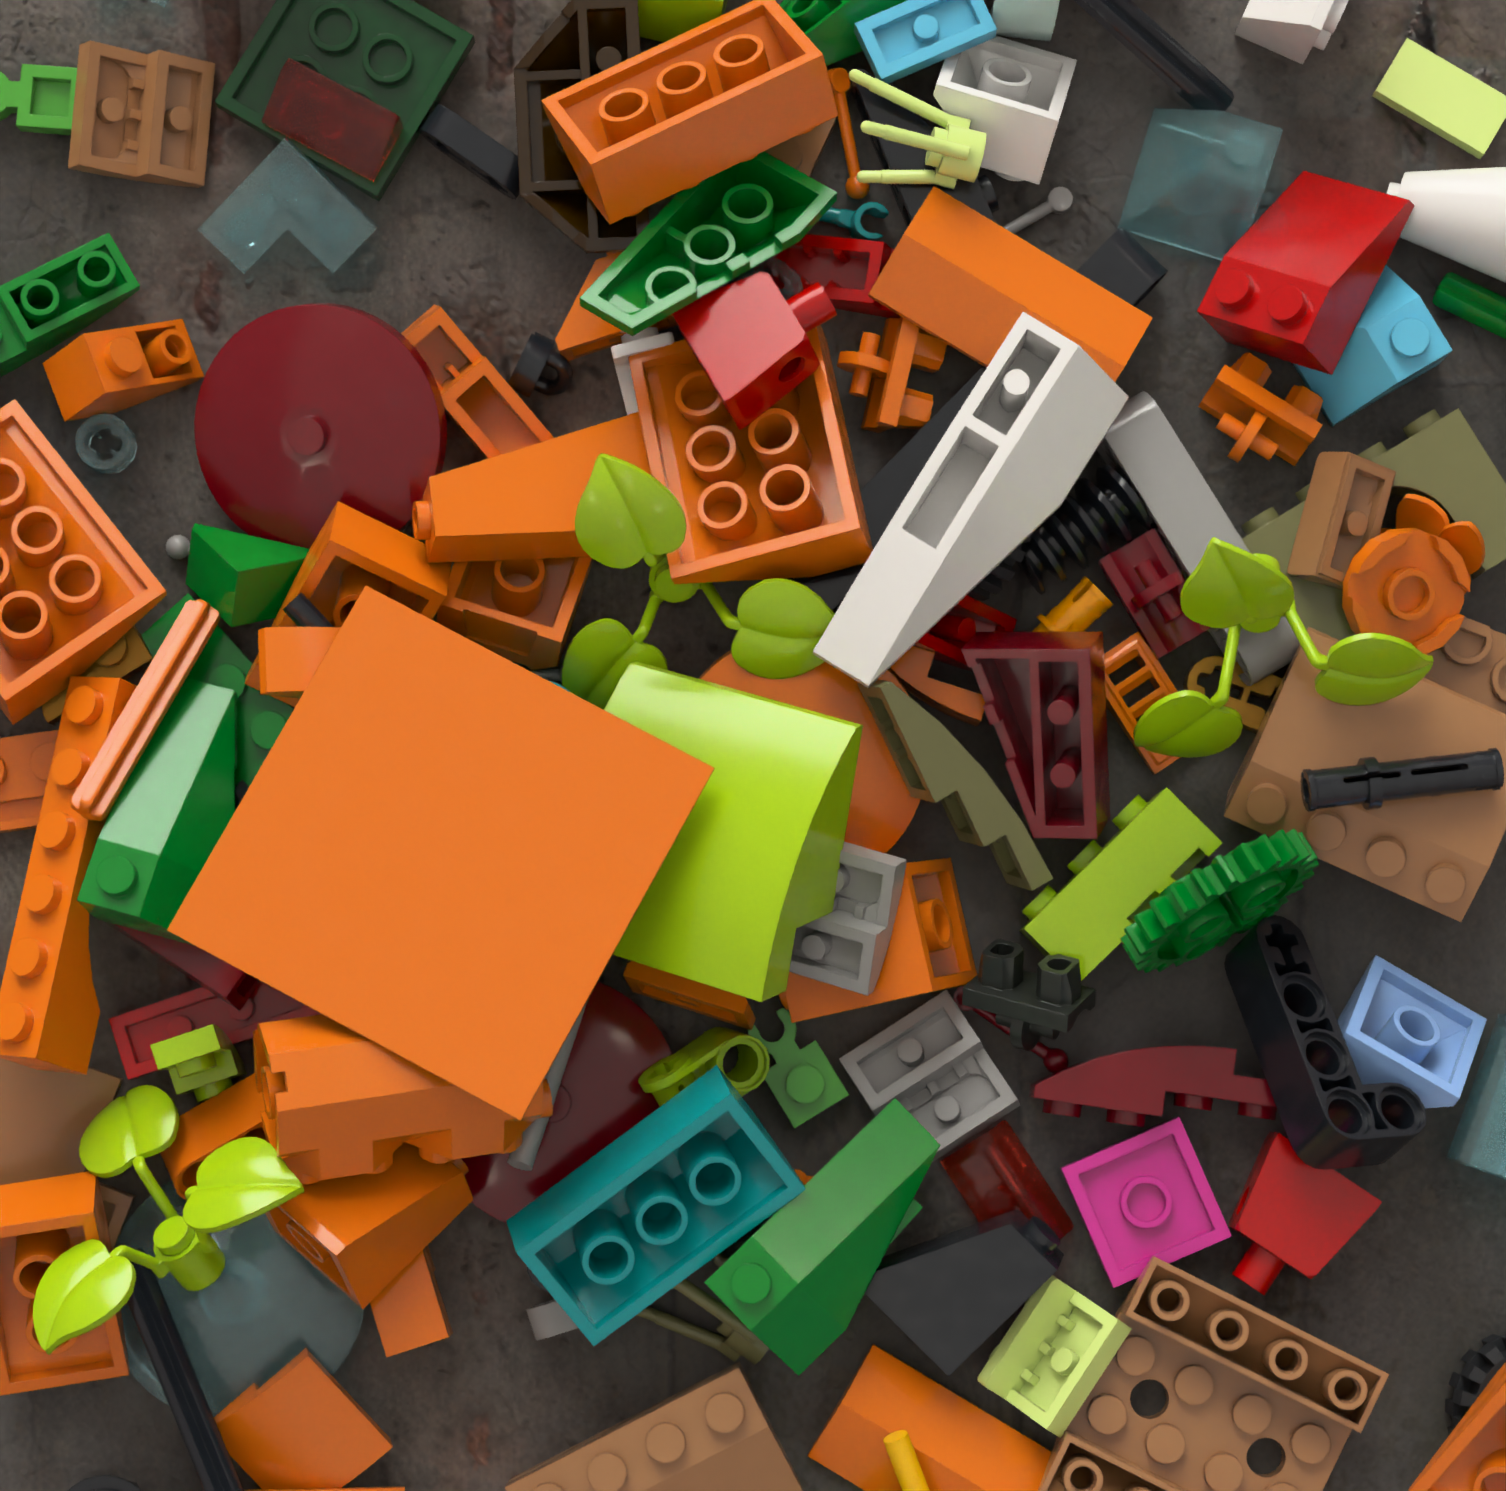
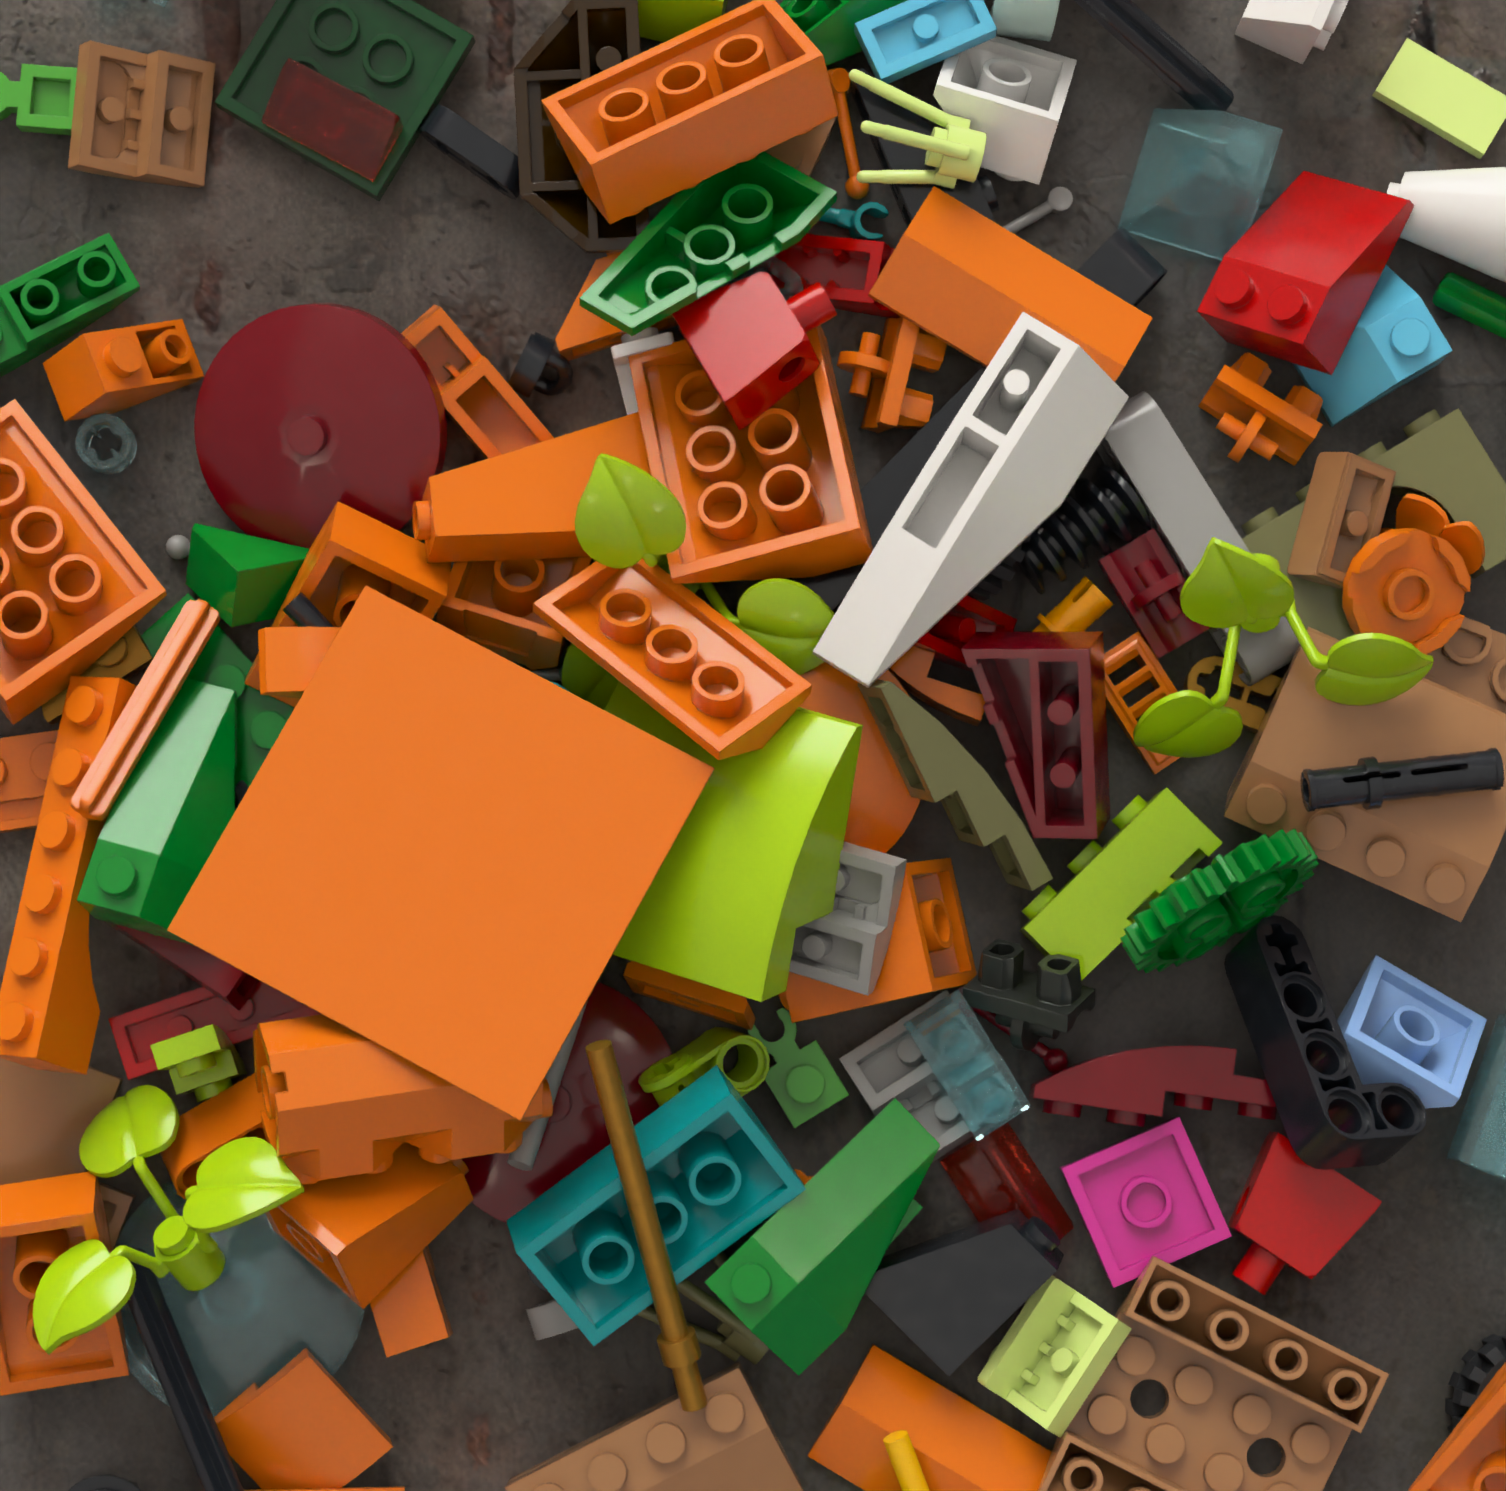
clear light blue plate [197,137,379,274] -> none
none -> orange slope [533,558,812,760]
none -> pearl gold bar [585,1040,708,1412]
none -> clear light blue slope [904,990,1032,1141]

